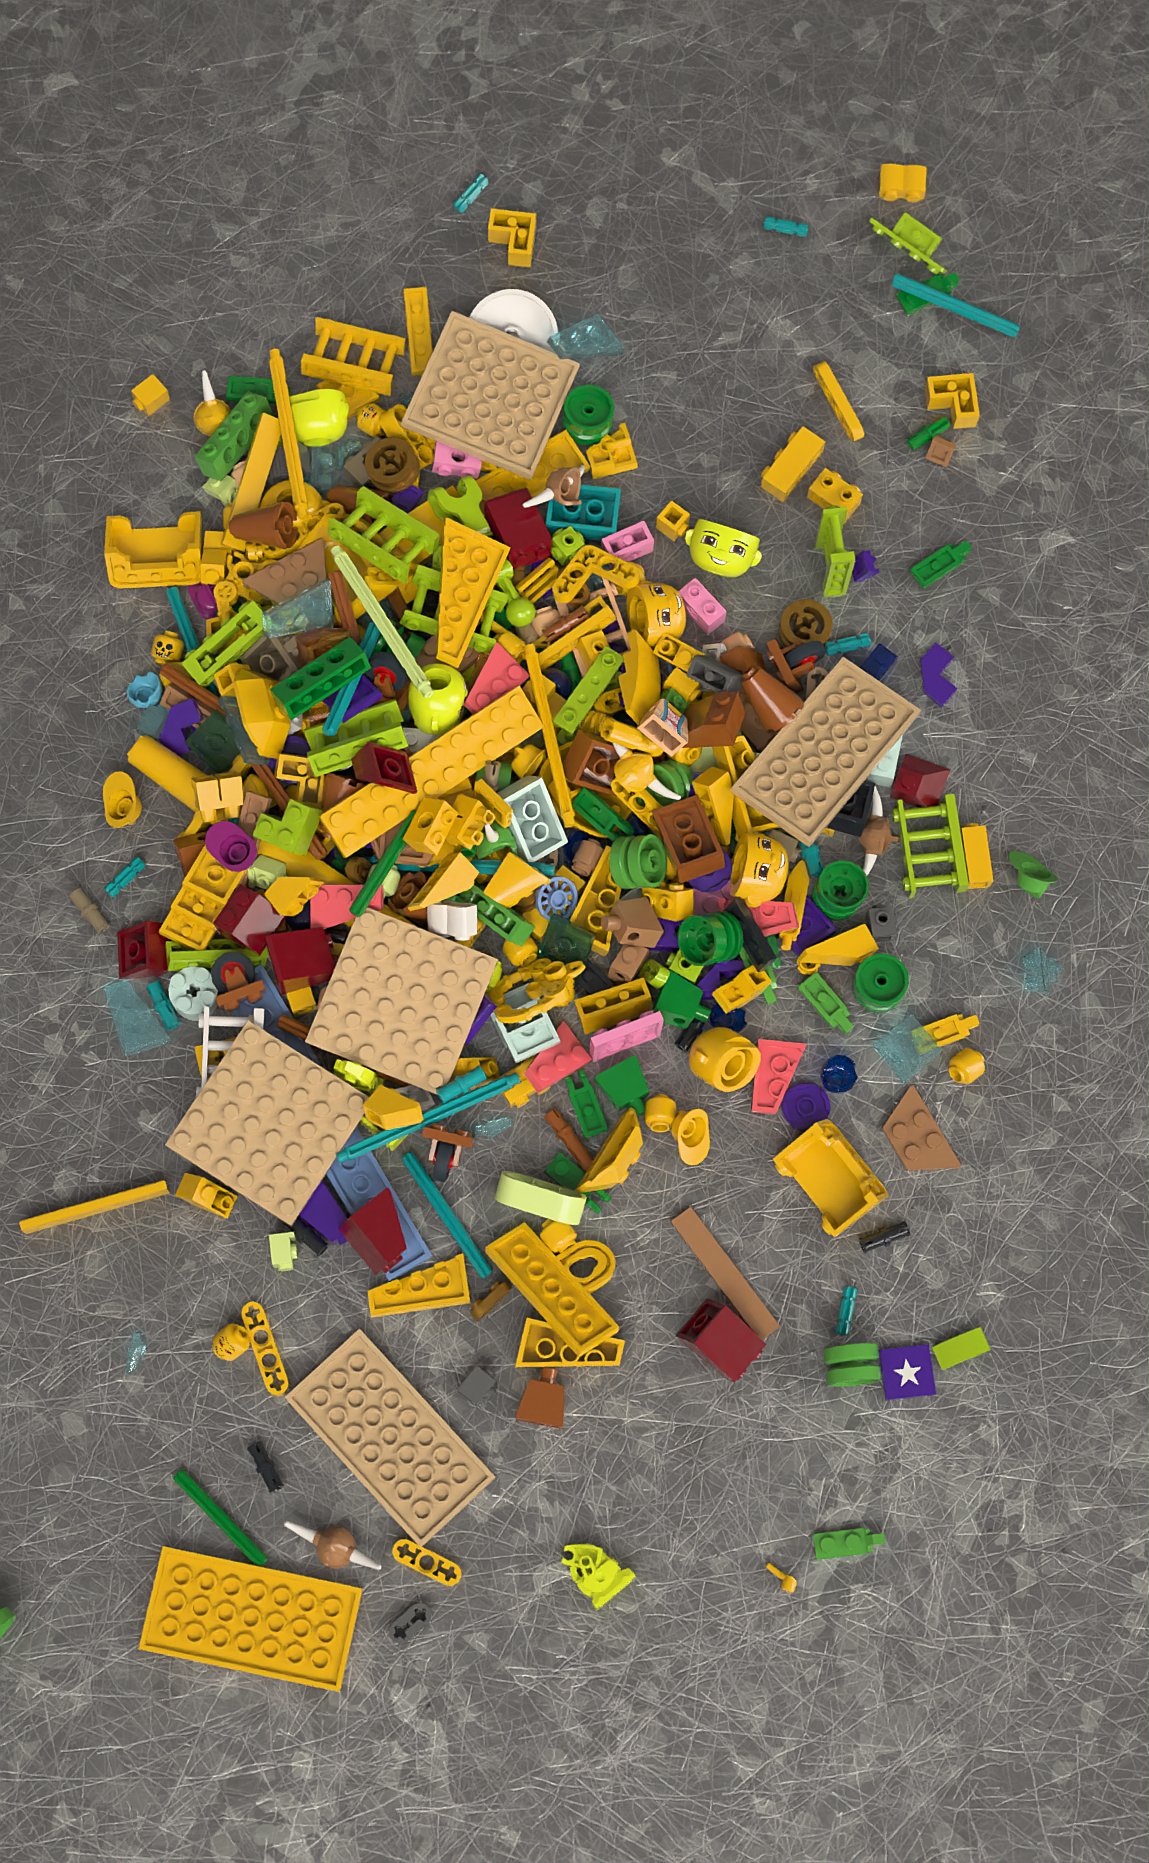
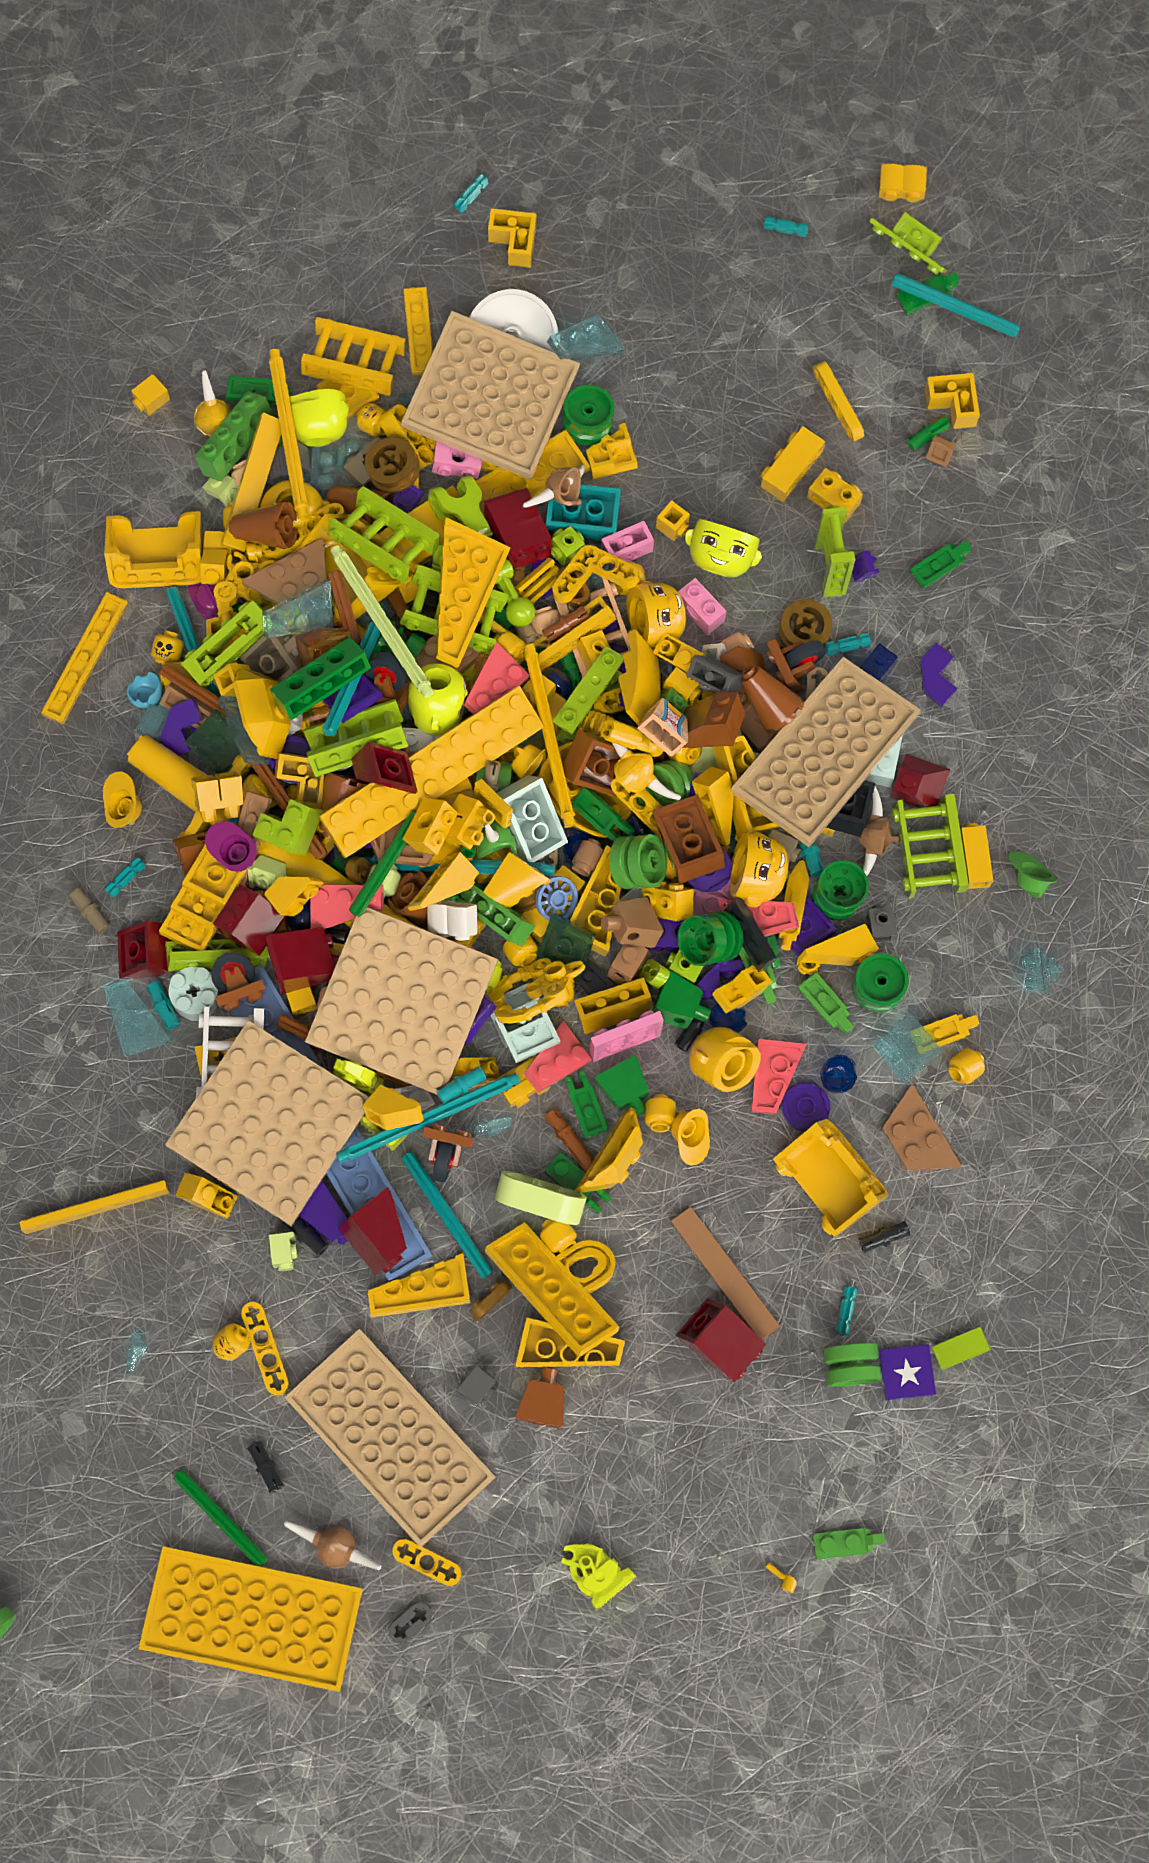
none -> yellow tile [41,592,128,725]

